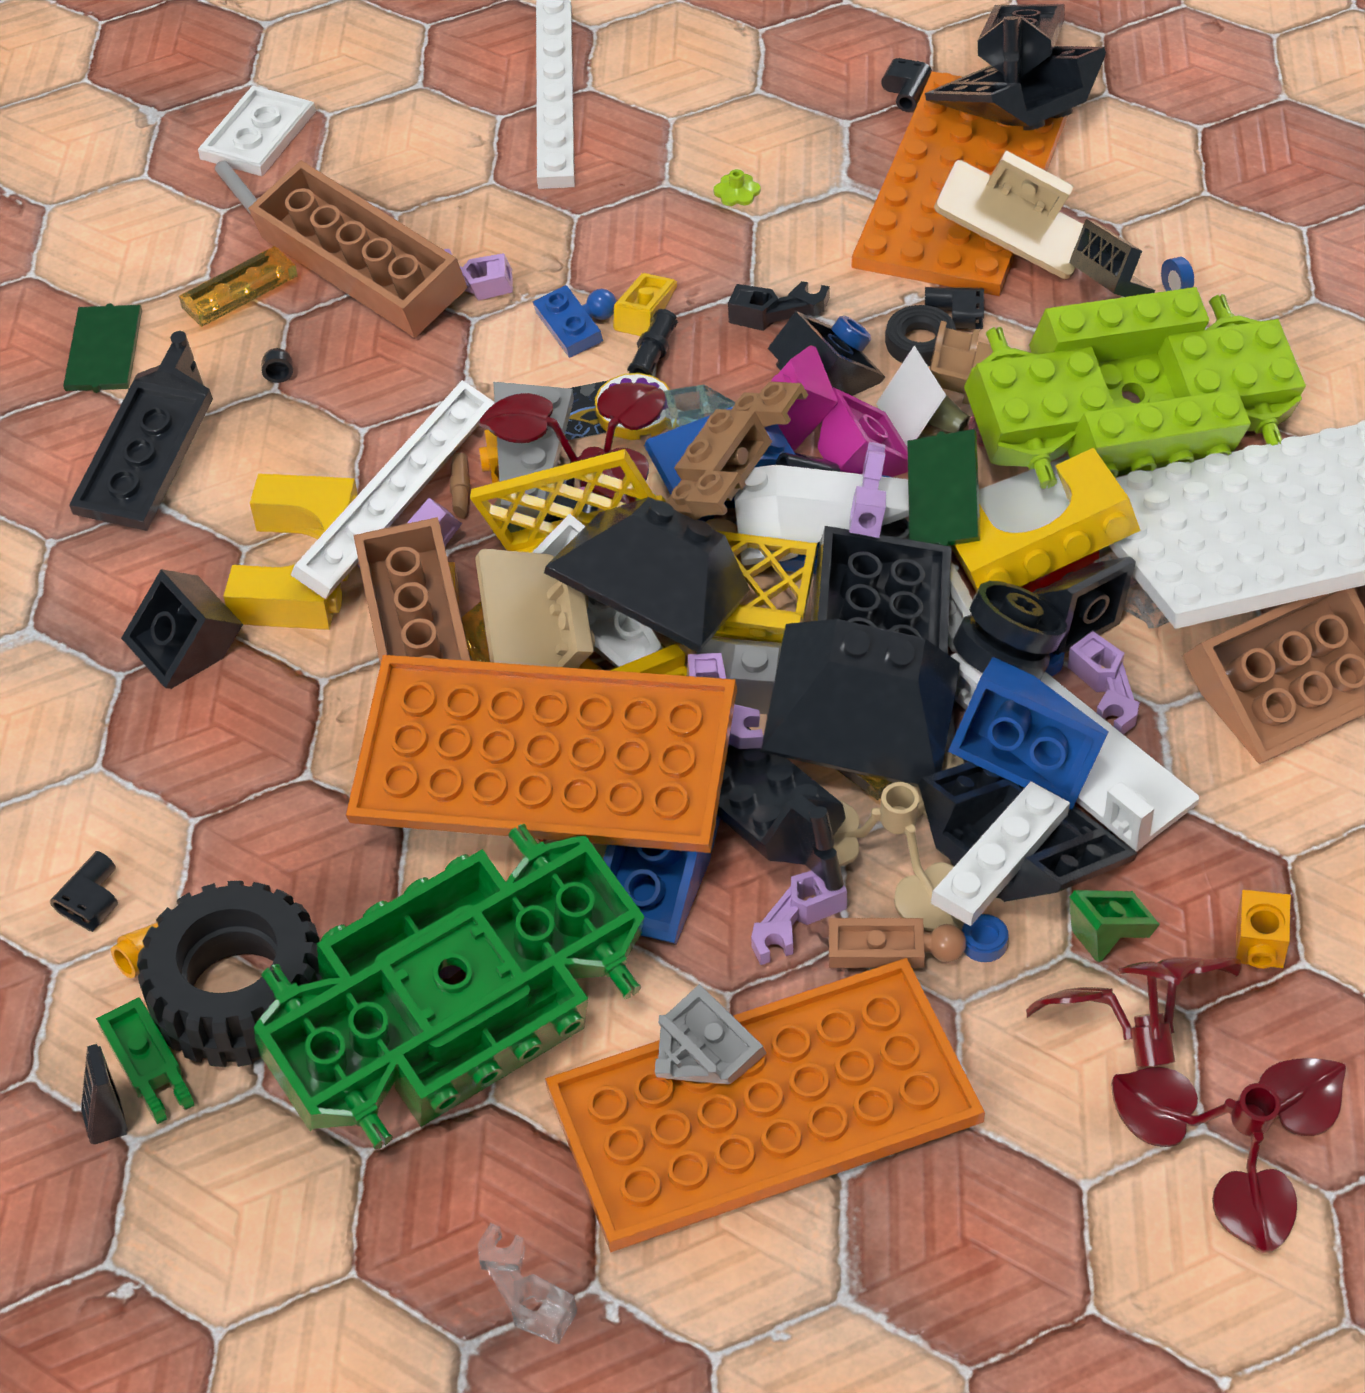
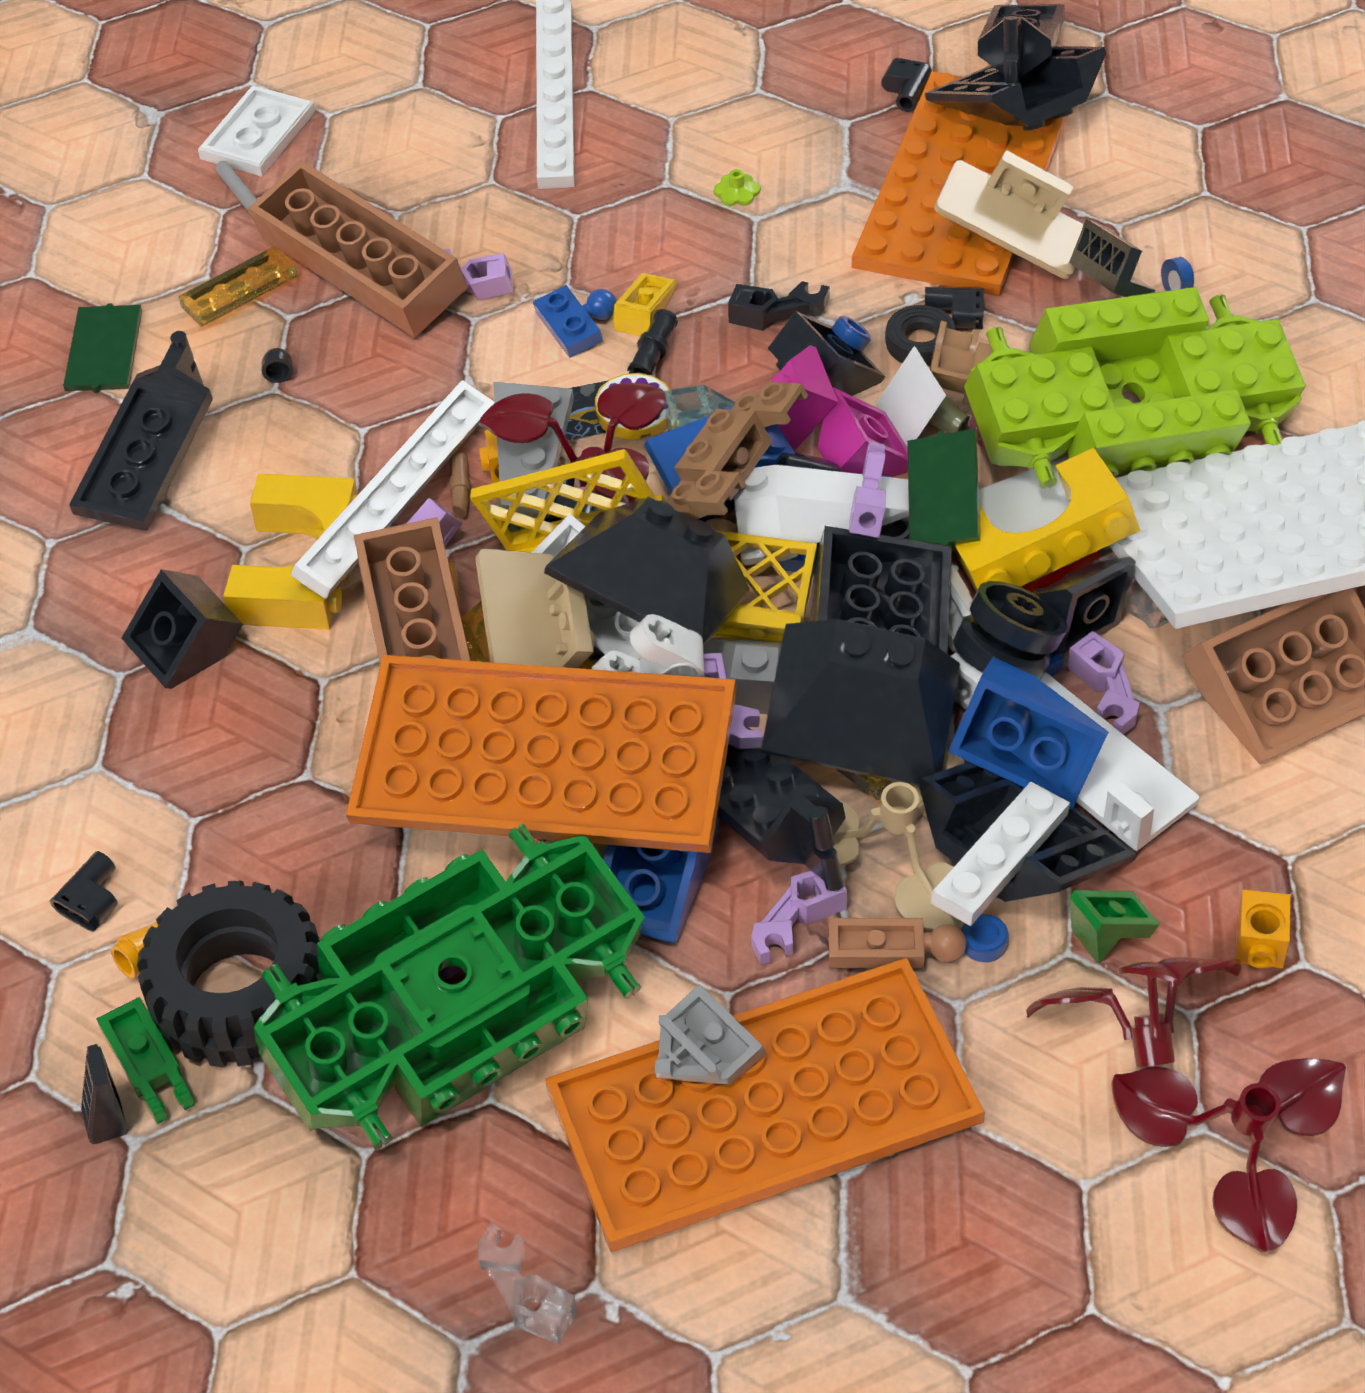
none -> white piece [592,614,704,677]

